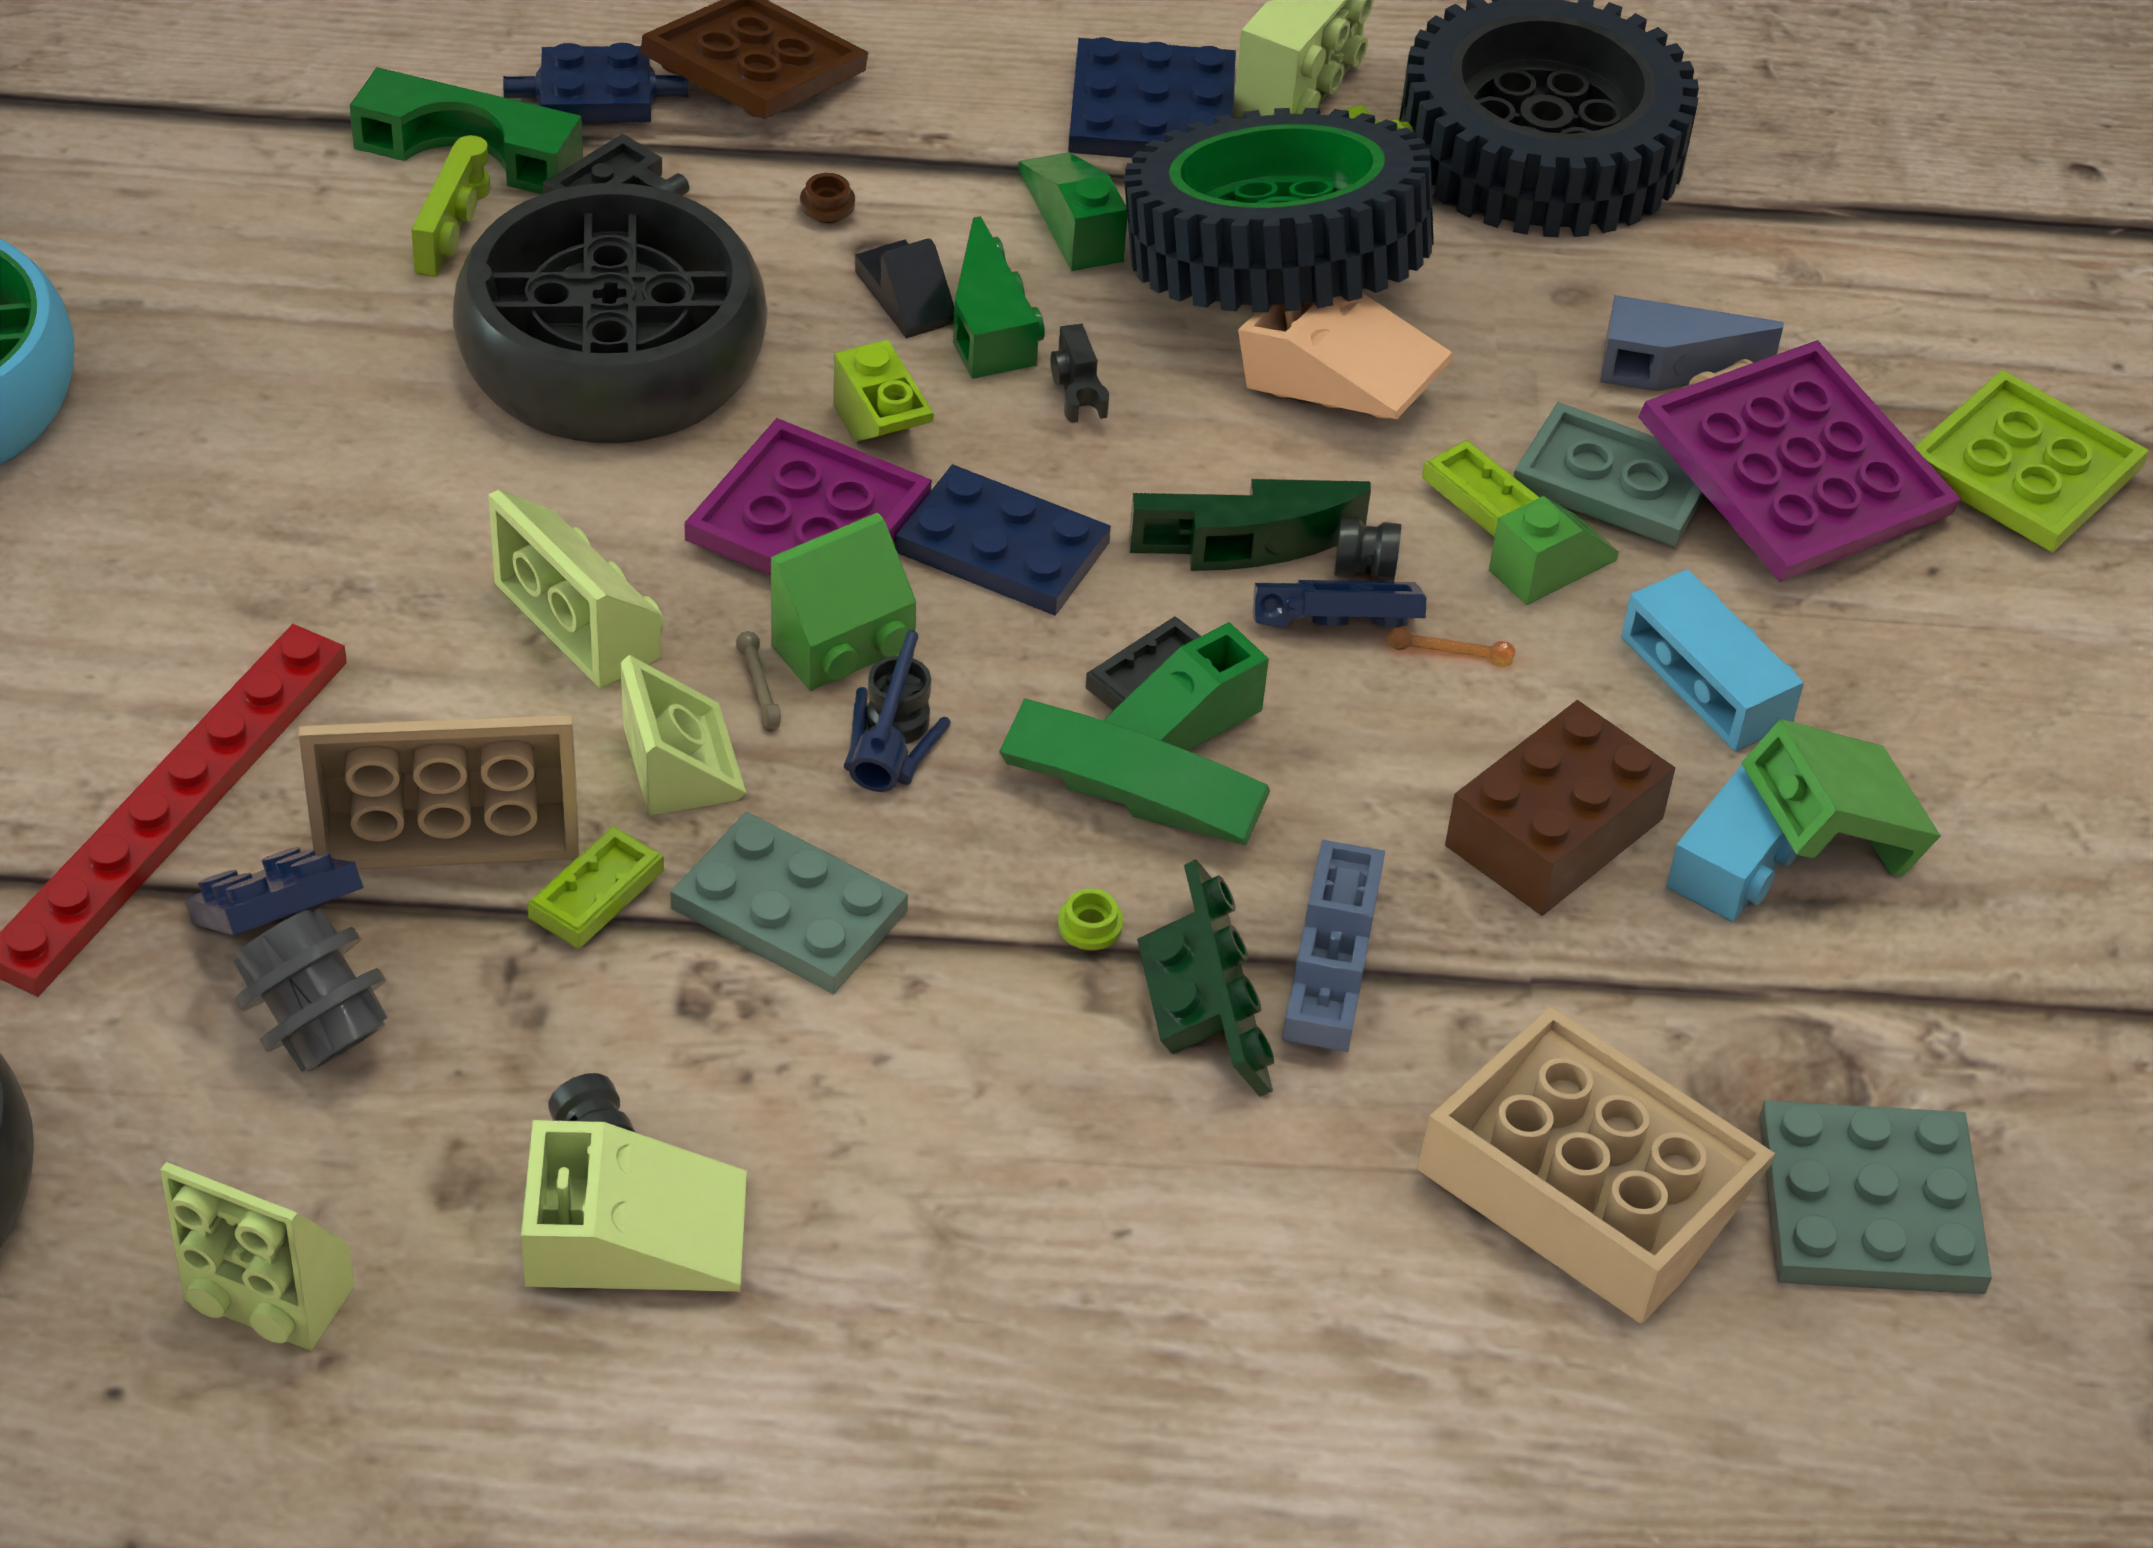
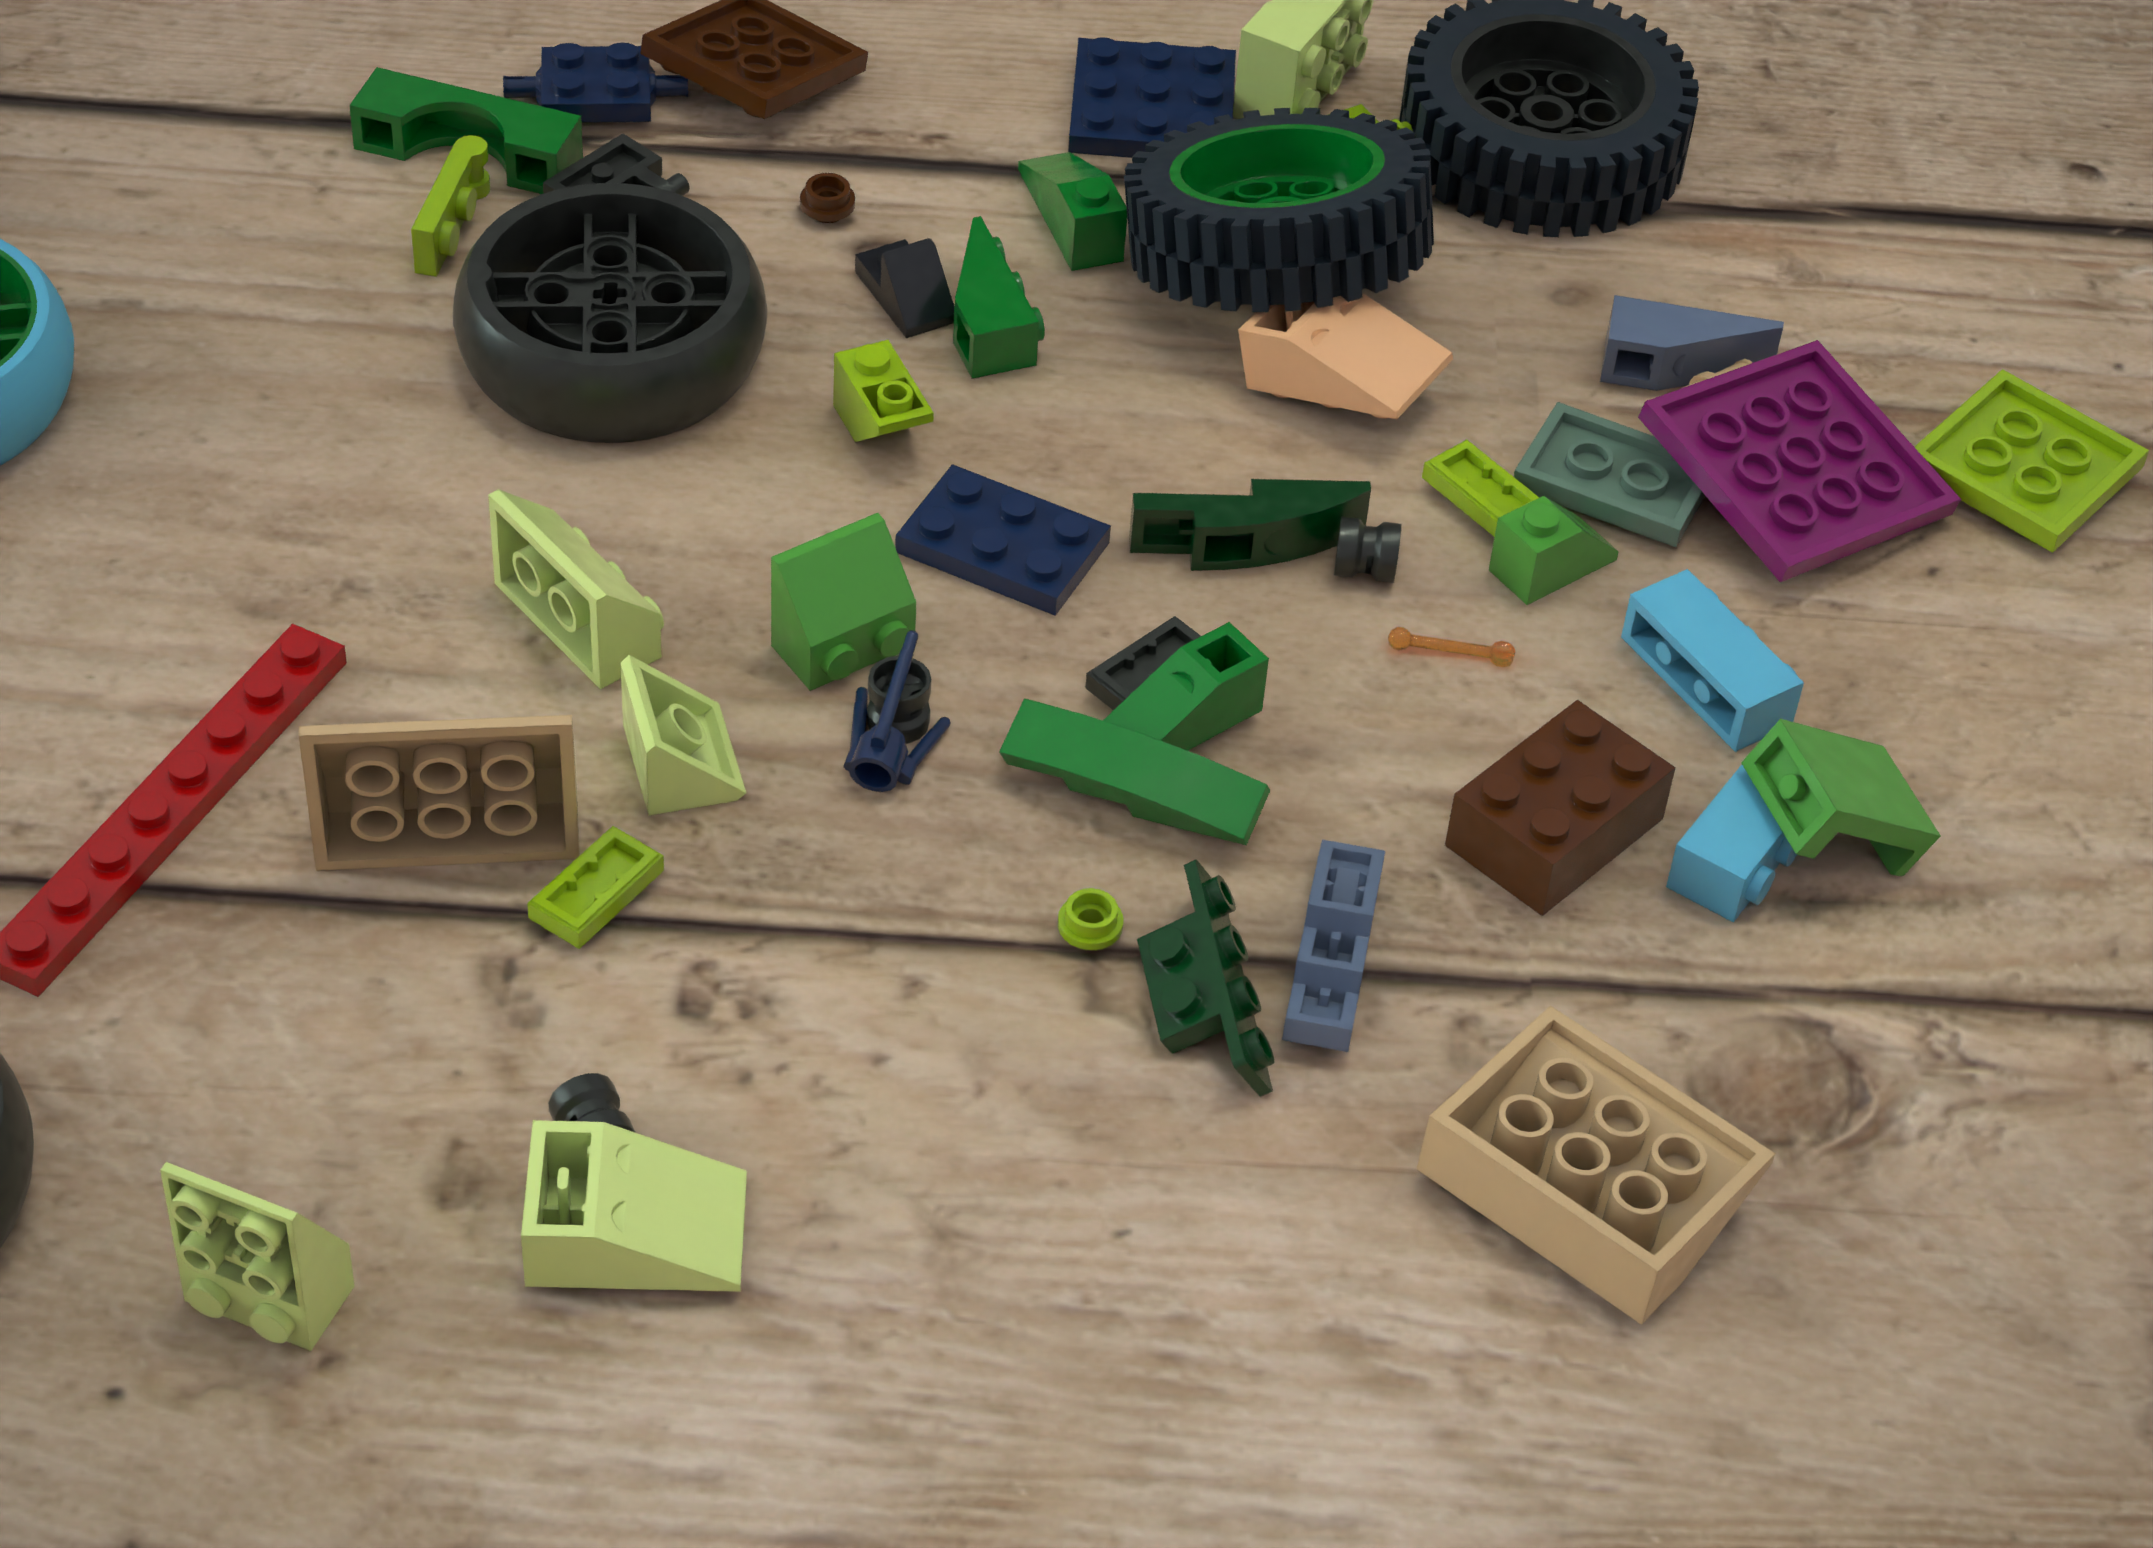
dark blue plate [184,847,364,935] -> none
dark grey piece [234,907,388,1072] -> none
sand green plate [670,811,908,994] -> none
magenta plate [684,418,932,576] -> none
dark tan hinge [736,631,781,729] -> none
pearl dark grey plate [1050,323,1109,423] -> none
dark blue hinge [1253,580,1427,628] -> none
sand green plate [1759,1100,1992,1294] -> none

